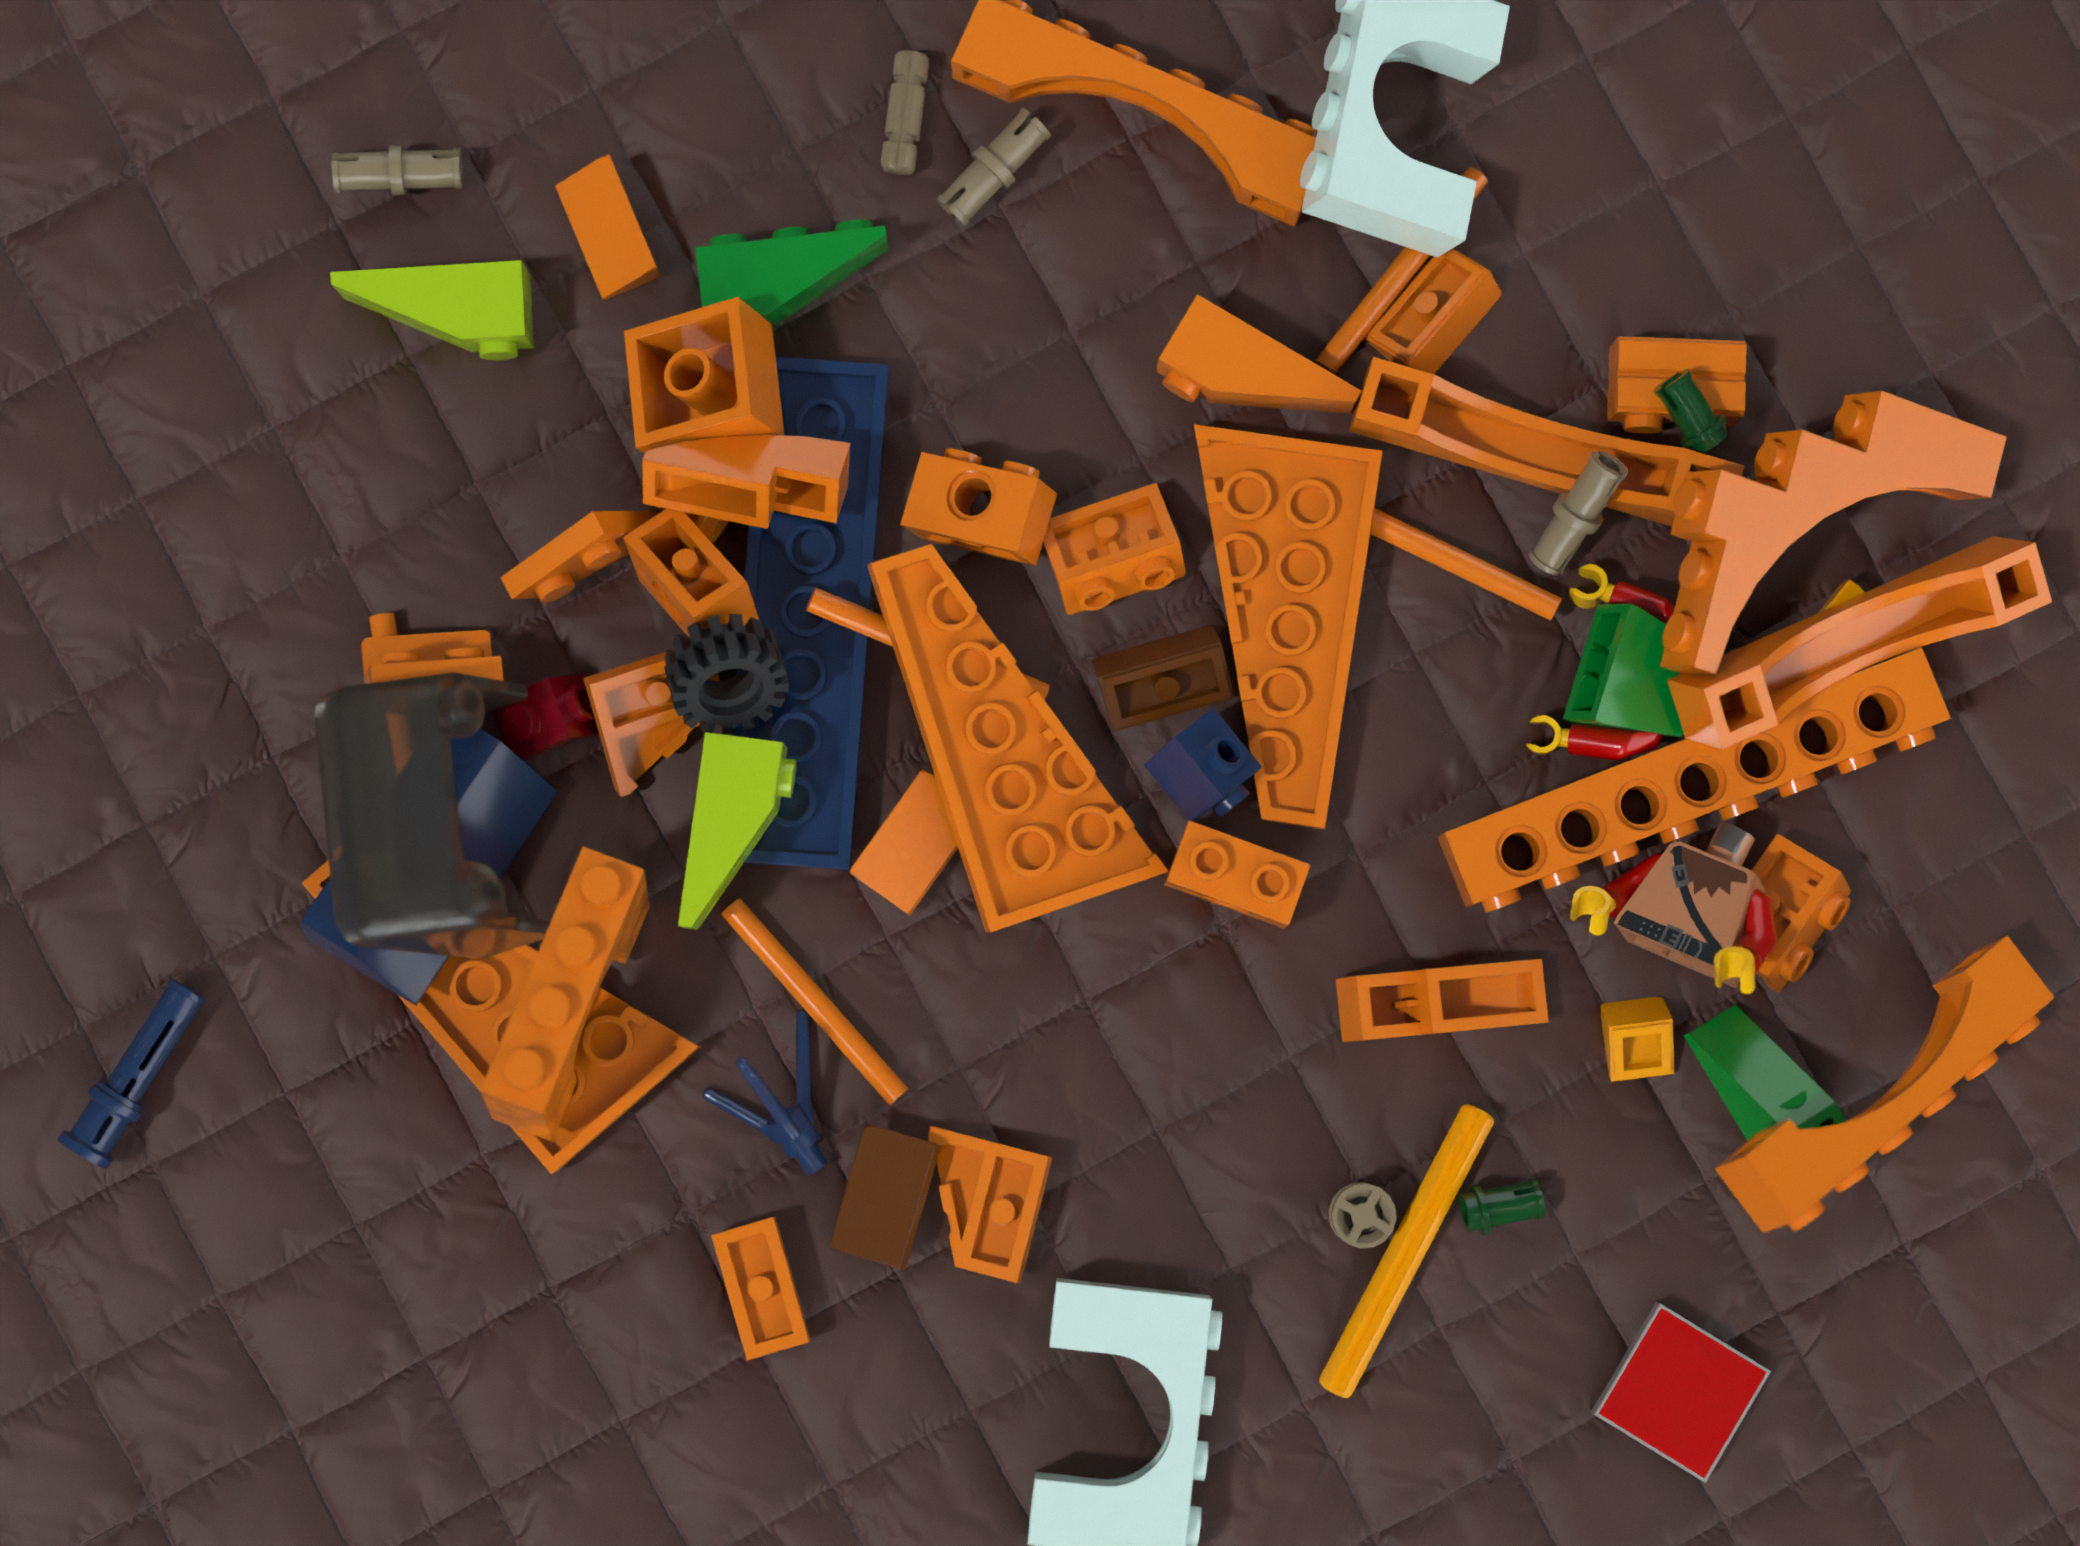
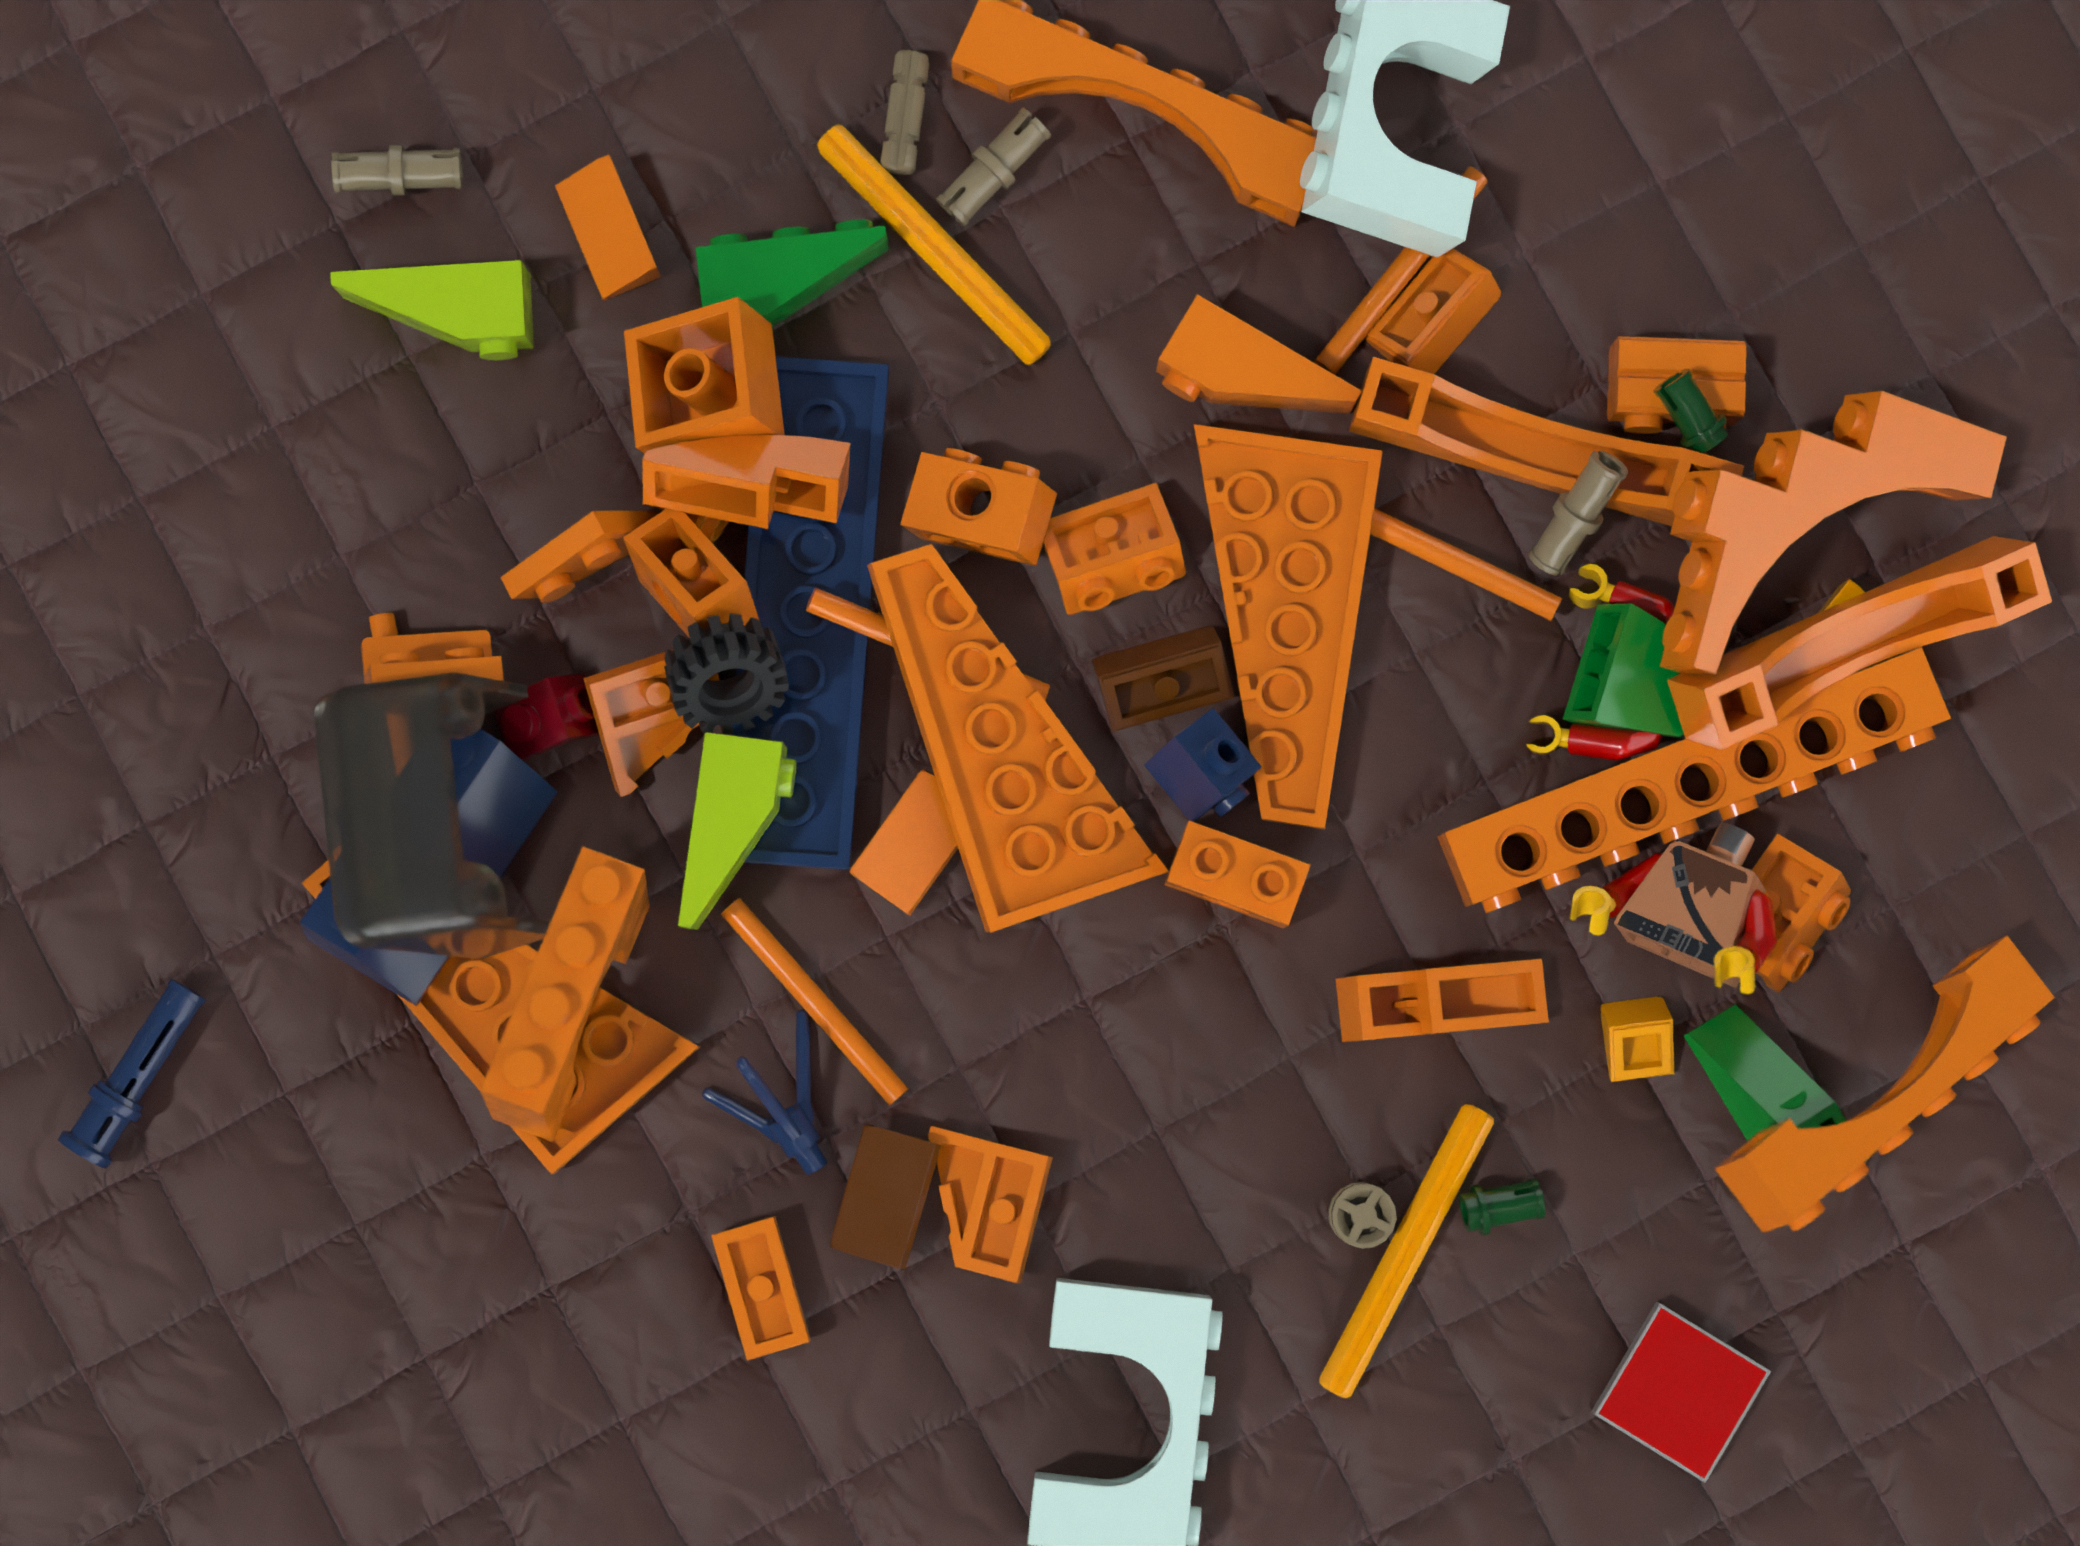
none -> light orange axle [817,124,1051,365]

